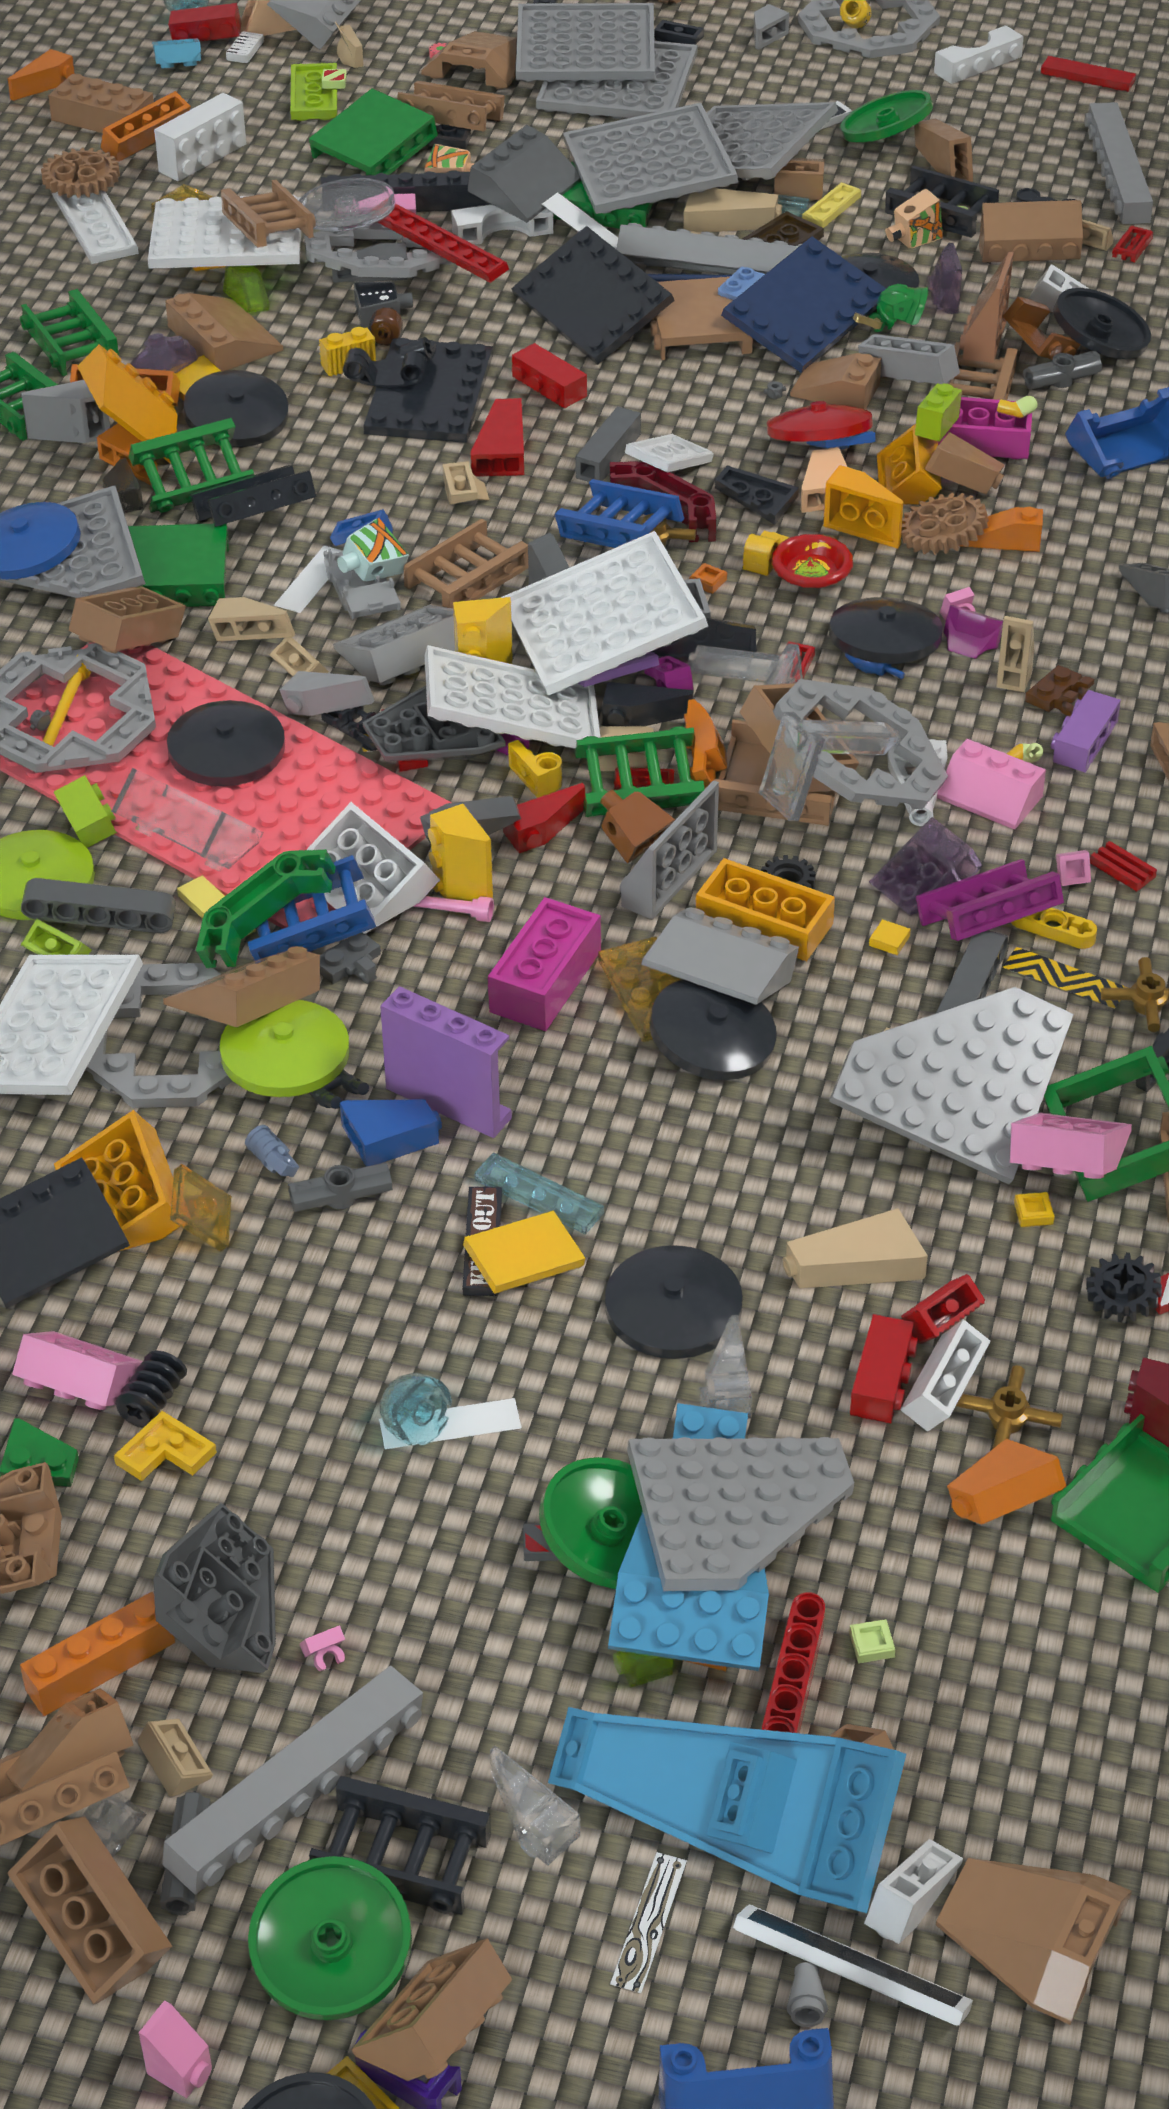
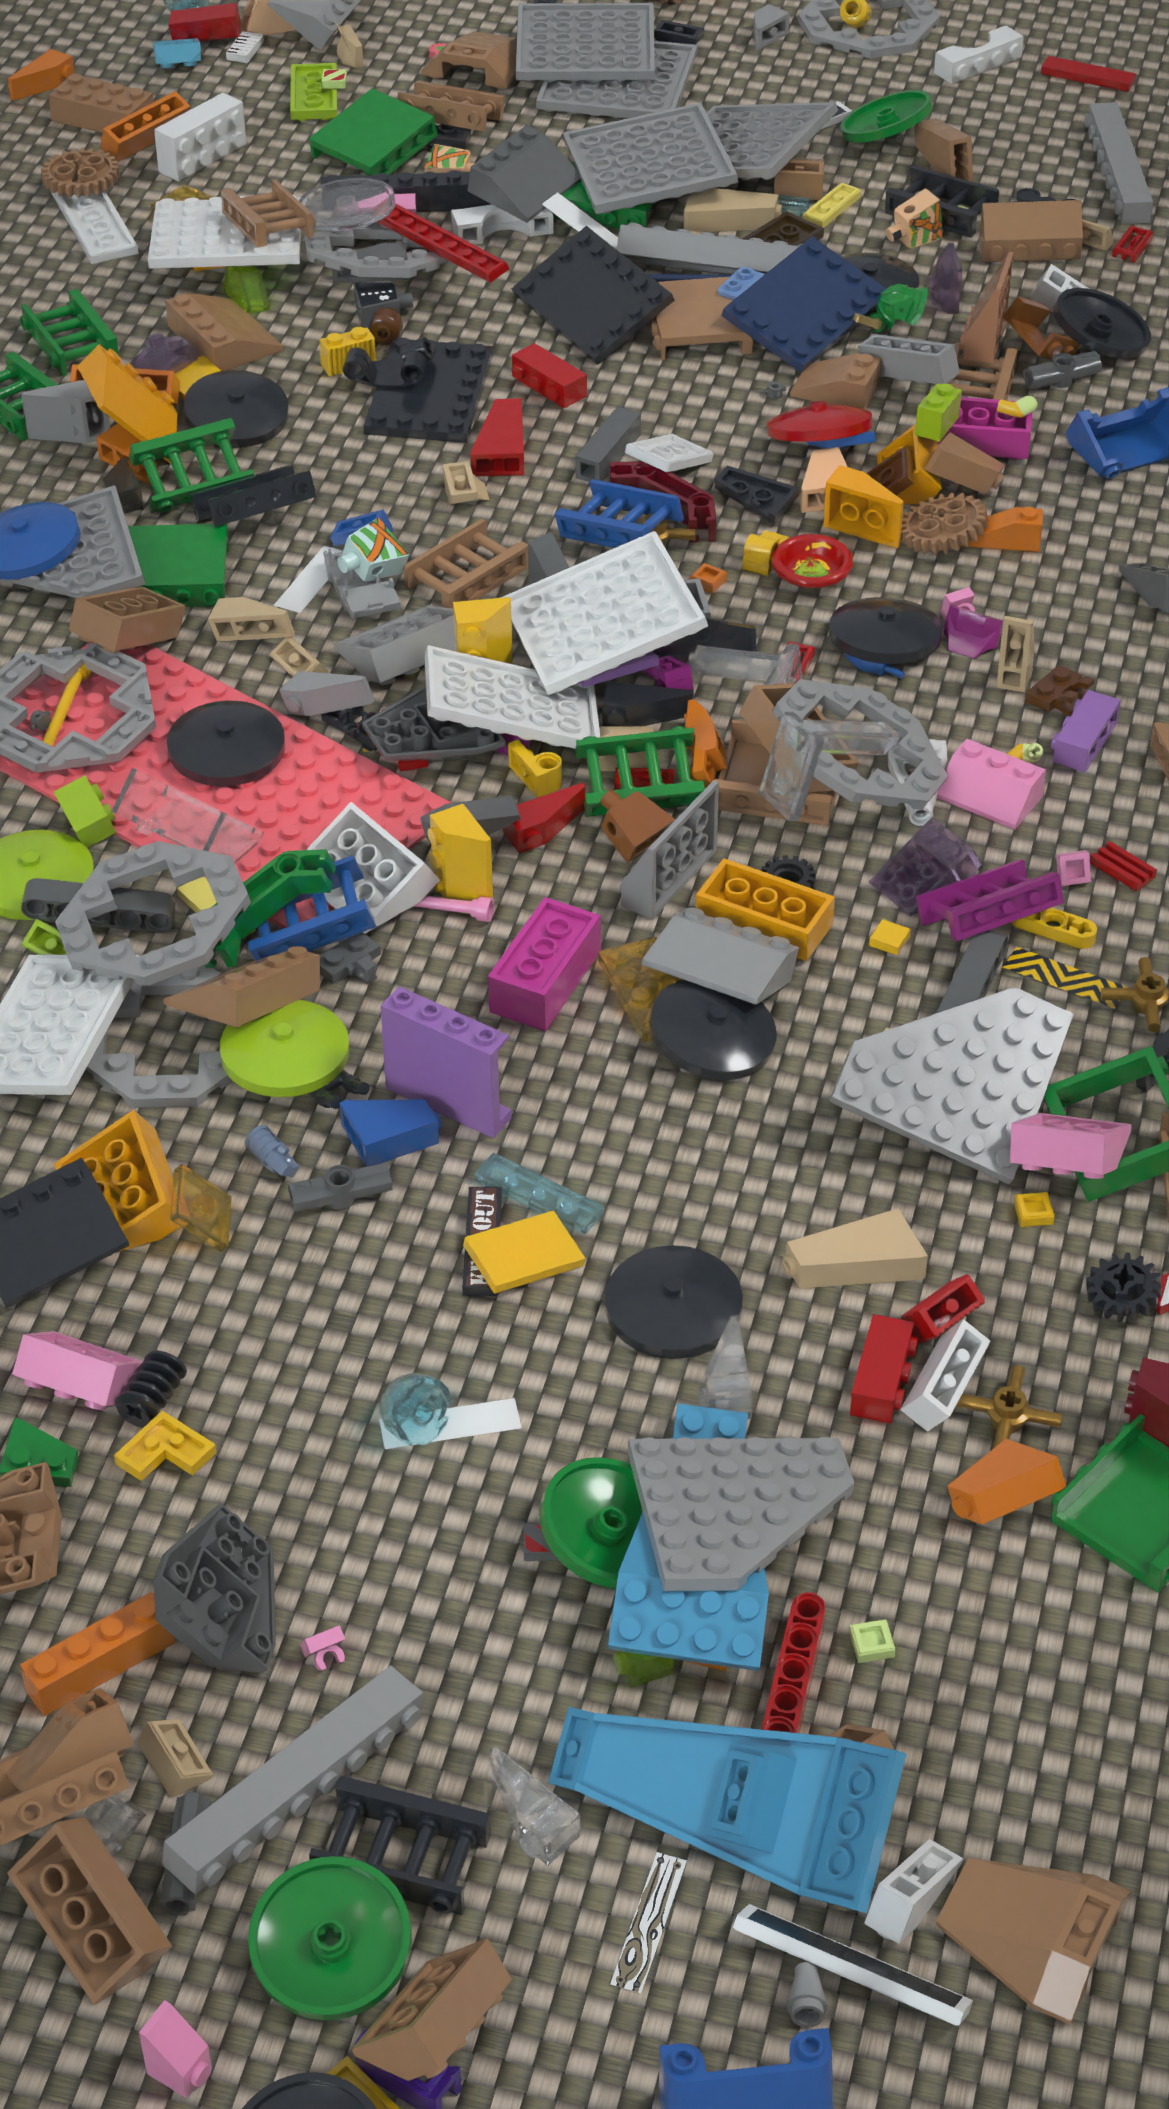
none -> light grey plate [55,841,251,986]
none -> reddish brown tile [866,446,914,495]

